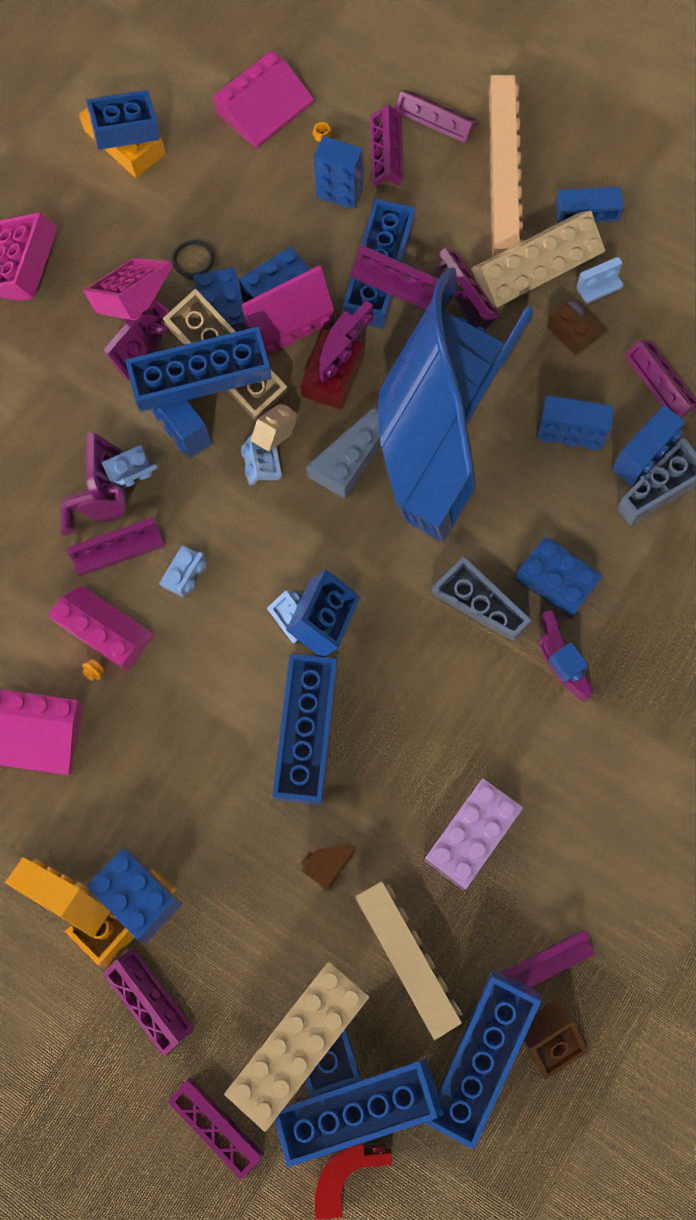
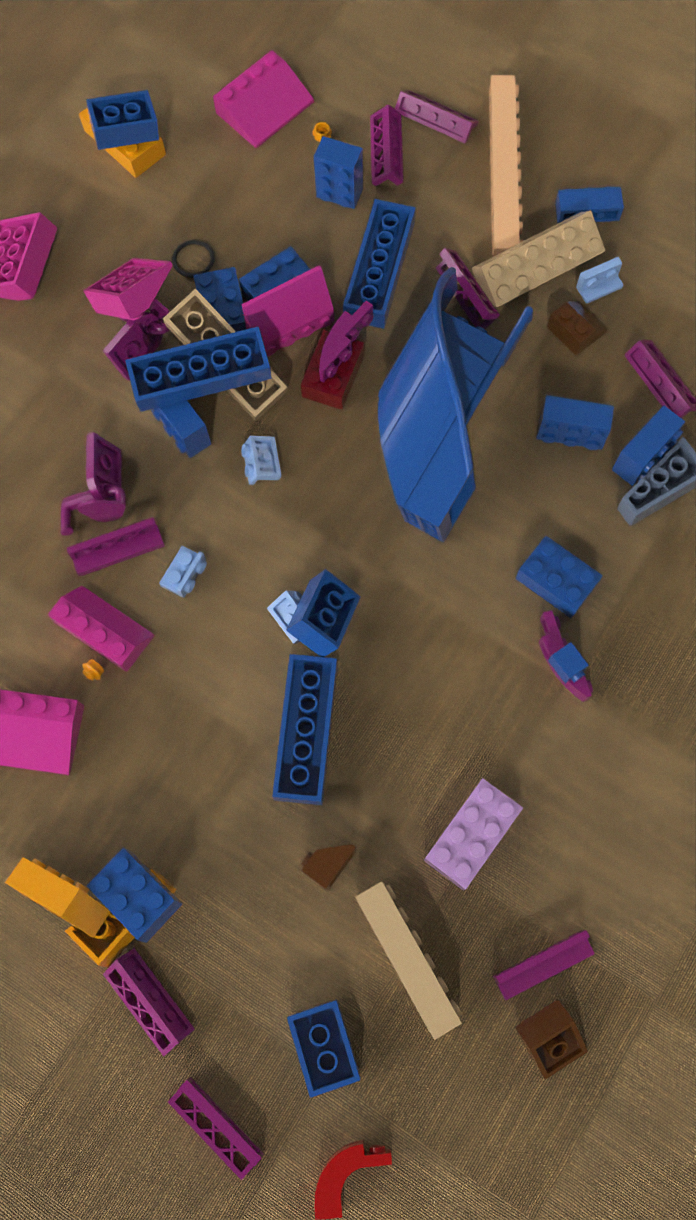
light blue bracket [102,445,158,488] -> none
tan brick [224,961,369,1132] -> none
tan brick [251,403,298,451] -> none
blue brick [275,1059,444,1168] -> none
sand blue wedge [306,408,381,499] -> none
magenta fence [350,245,439,310] -> none
blue brick [425,970,541,1150] -> none
sand blue wedge [431,556,531,642] -> none

